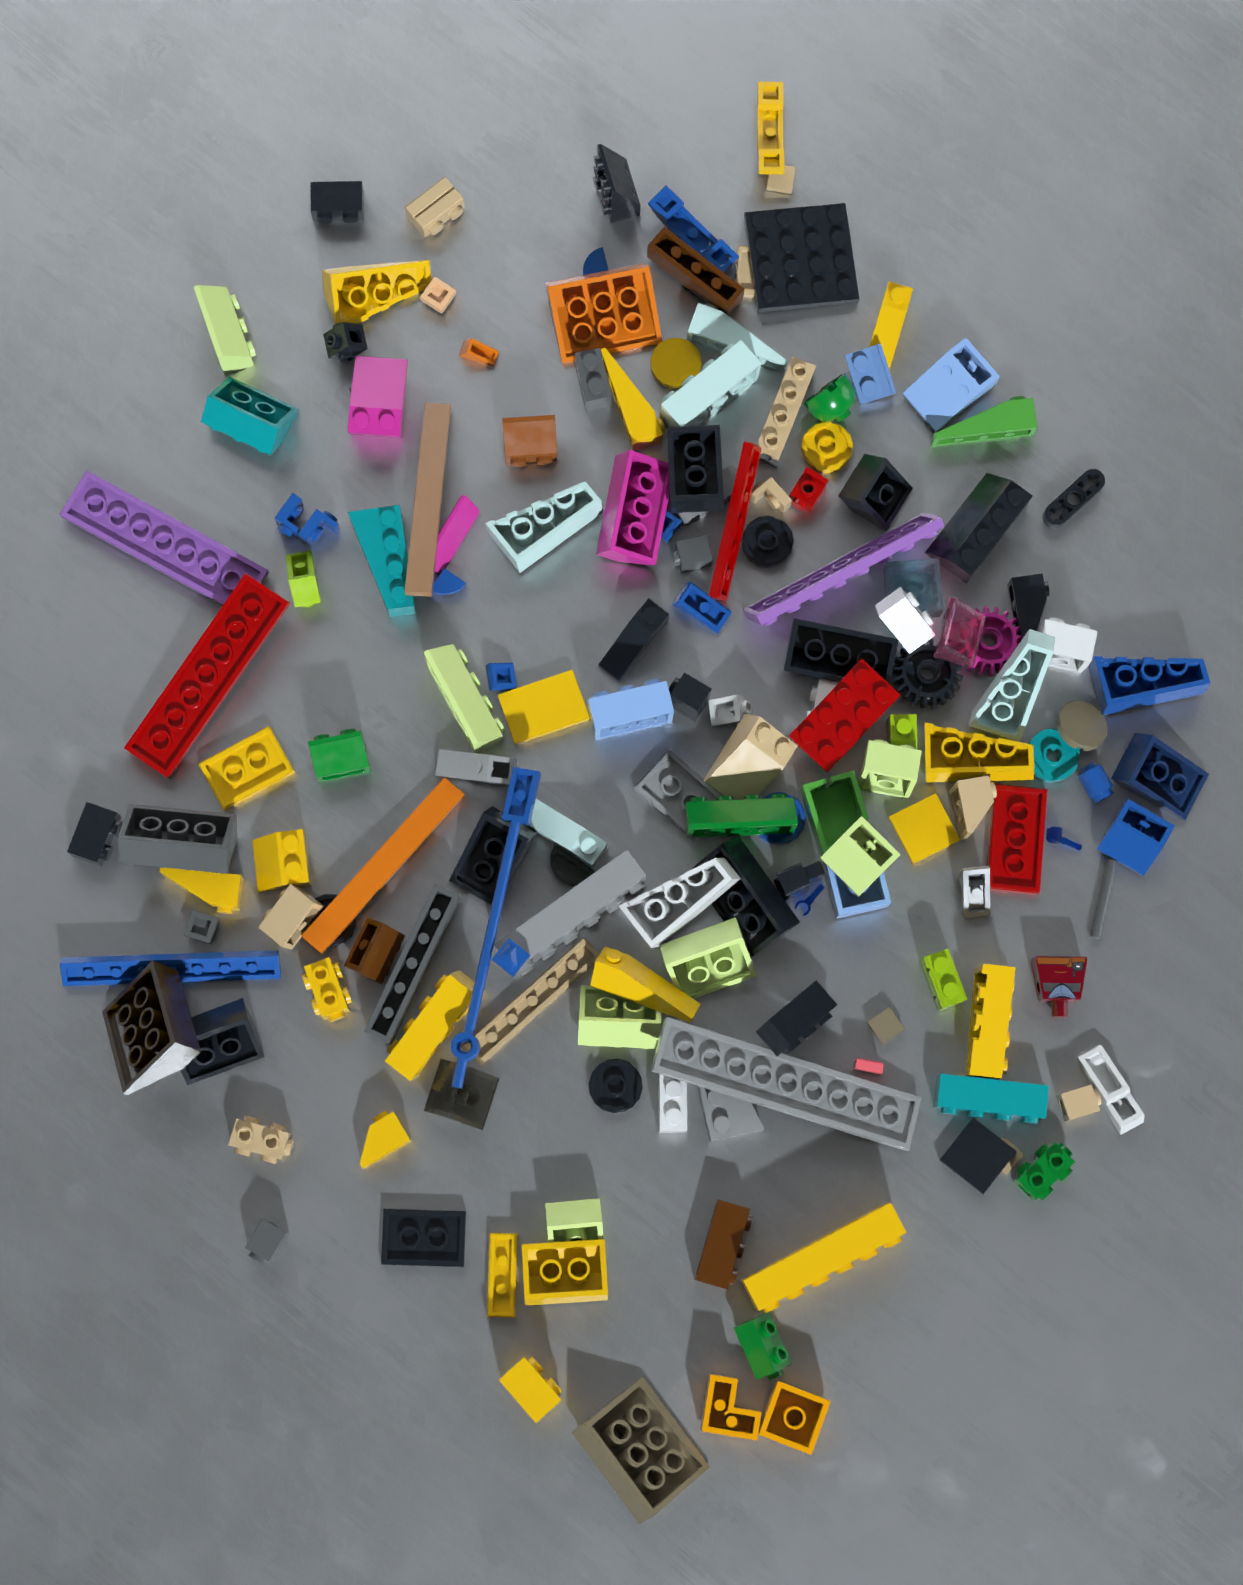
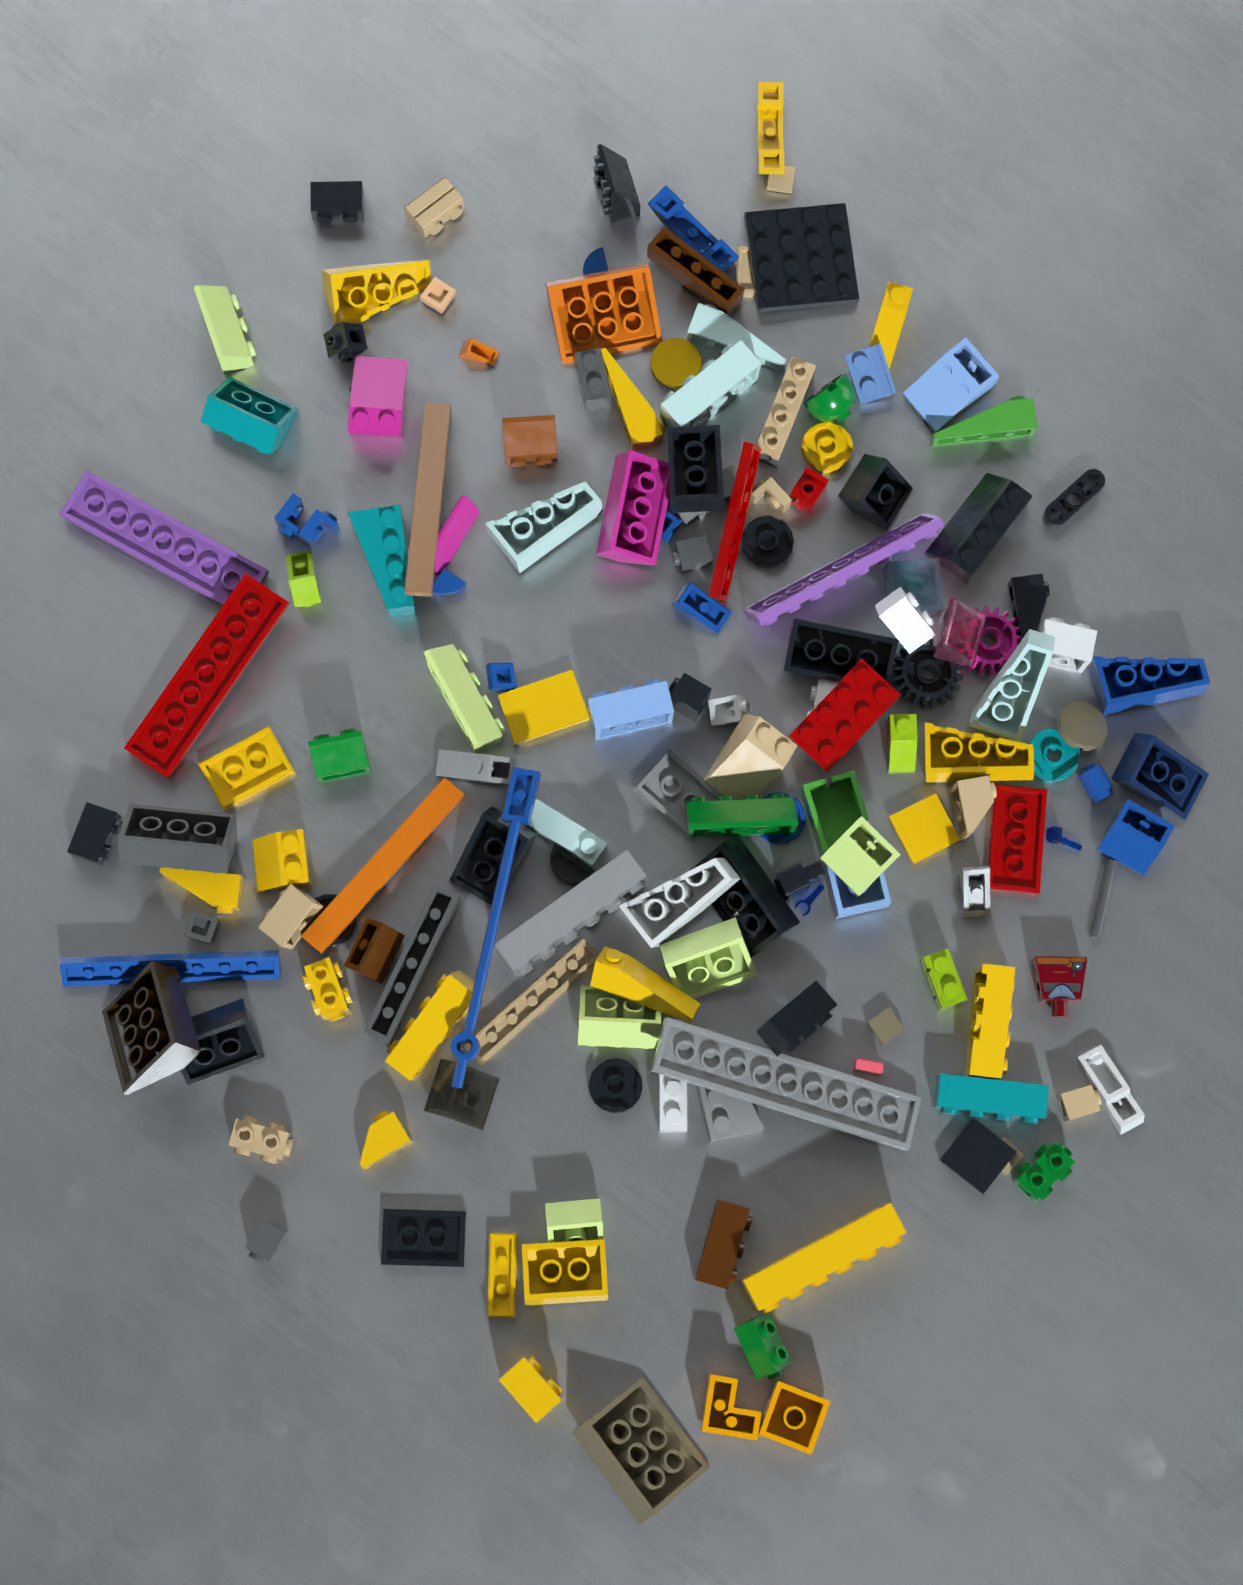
blue tile [492,938,530,977] -> none
black slope [598,598,669,681] -> none
yellowish green slope [858,740,922,799] -> none

